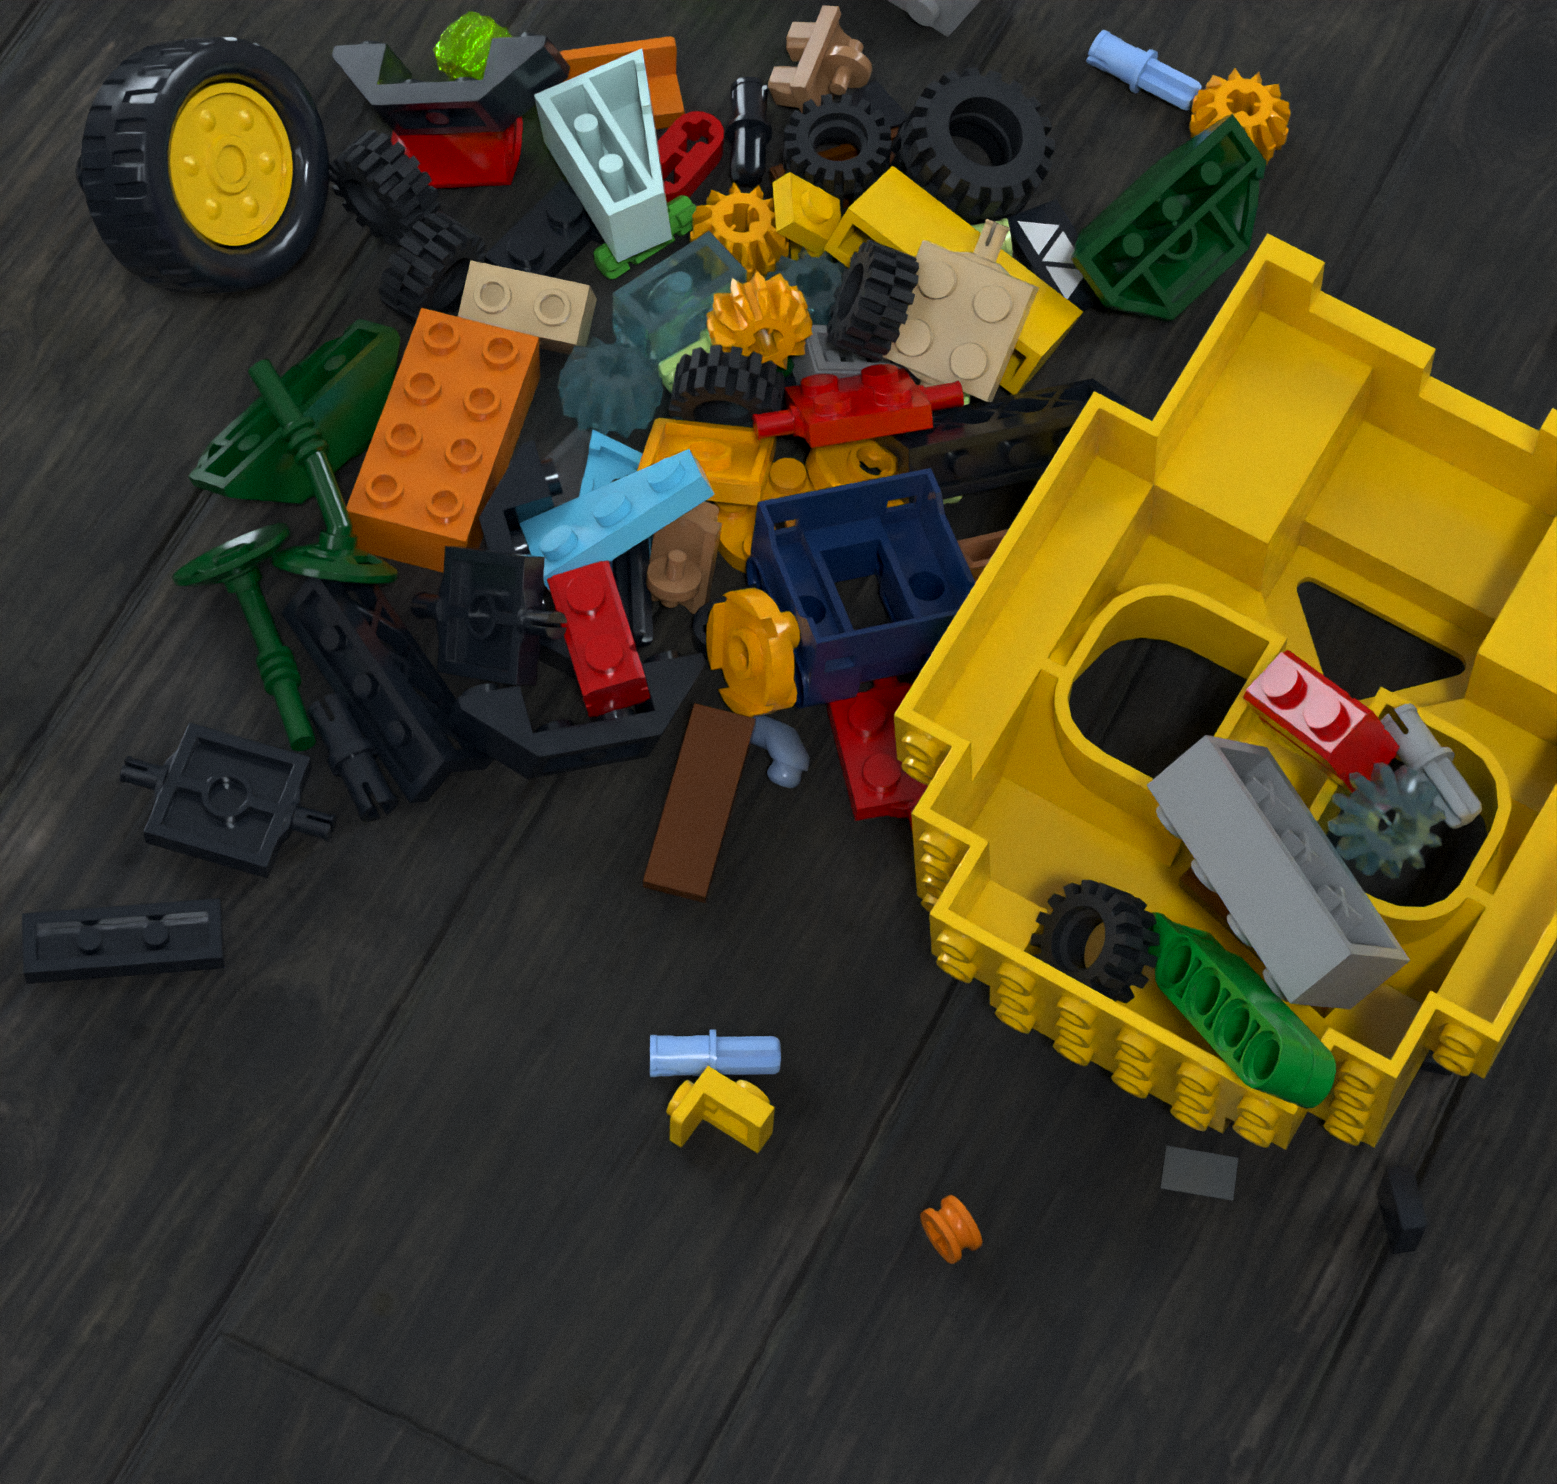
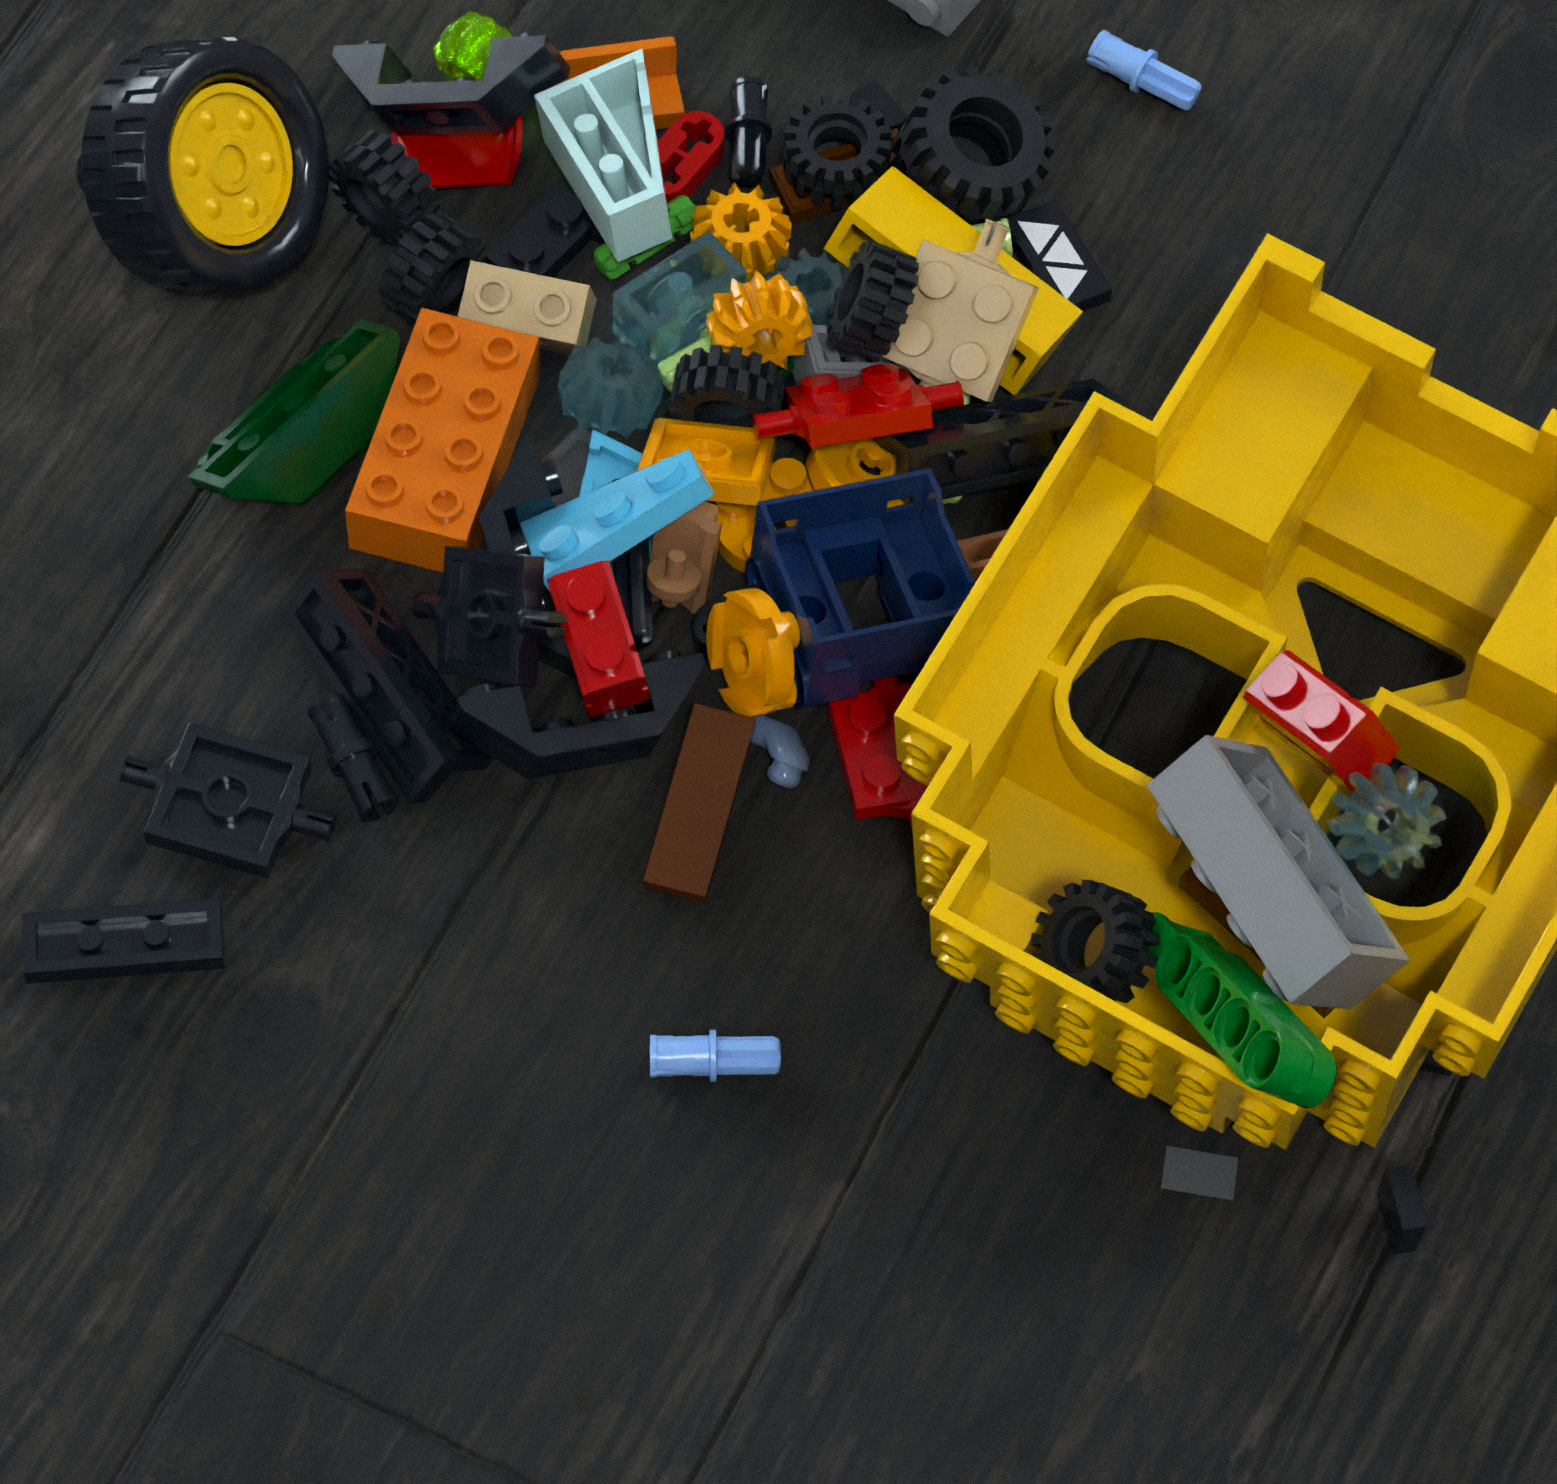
dark green dish [172,523,316,752] -> none
dark green dish [248,359,398,584] -> none
yellow bracket [666,1066,775,1153] -> none
medium nougat hips [768,6,873,113] -> none
yellow bracket [773,172,841,273] -> none
orange bush [920,1195,983,1264] -> none
dark green wedge [1070,114,1266,322] -> none
light orange gear [1189,68,1290,165] -> none
light grey axle [1381,703,1482,829] -> none

